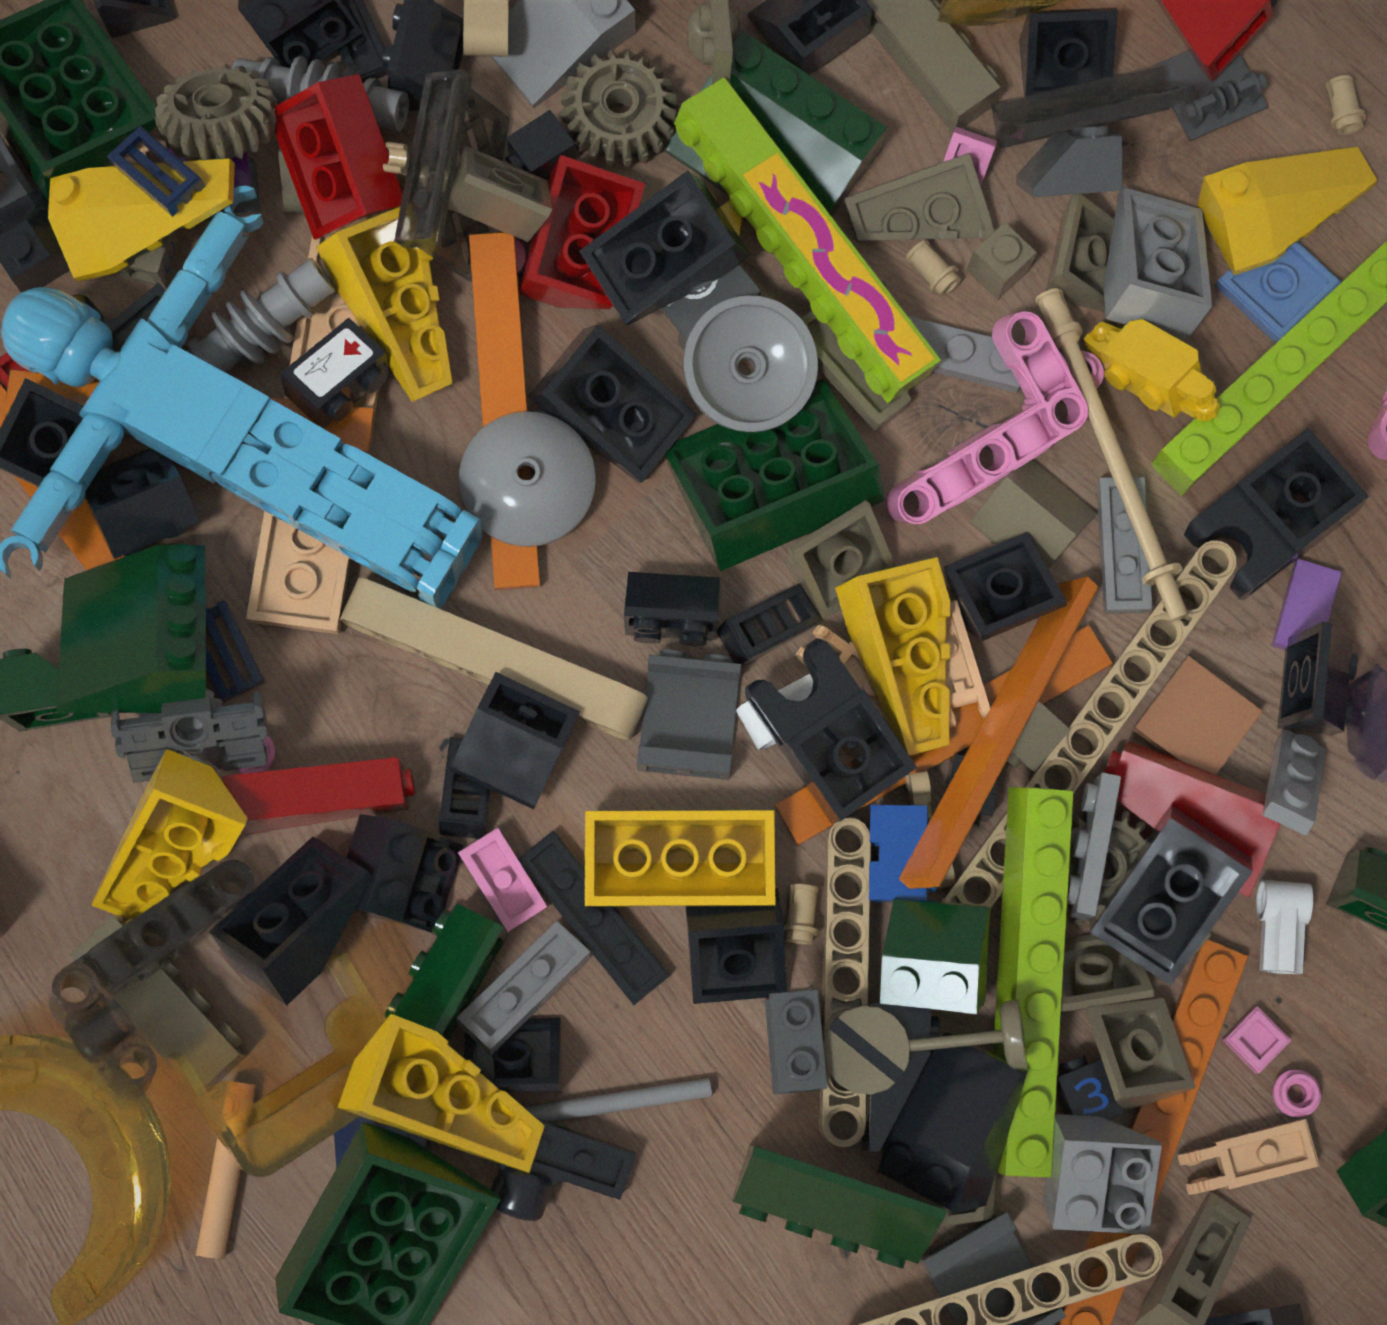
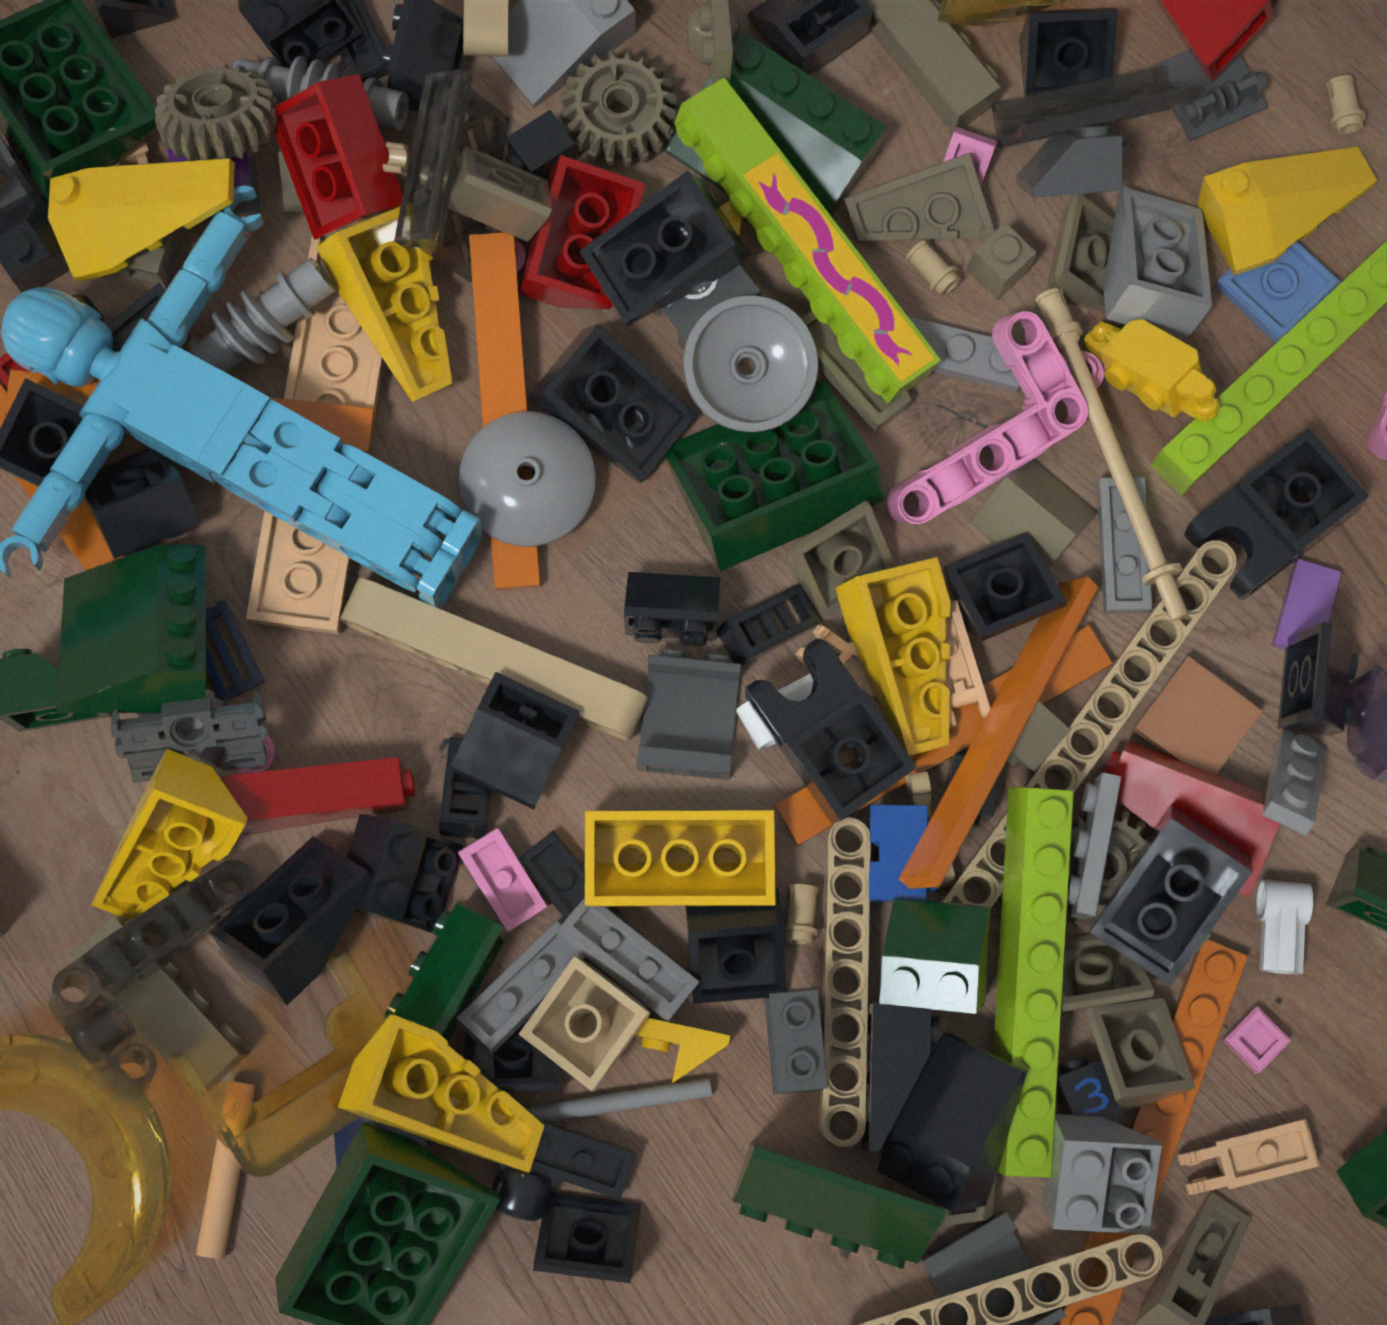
dark blue tile [107,126,206,217] -> none
brick [280,318,389,429] -> none
dark tan piece [824,999,1028,1095] -> none
bright pink plate [1272,1070,1321,1118] -> none
none -> tan slope [519,956,651,1092]
none -> black slope [533,1192,641,1283]
none -> light grey plate [556,898,699,1022]
none -> yellow slope [634,1018,731,1083]

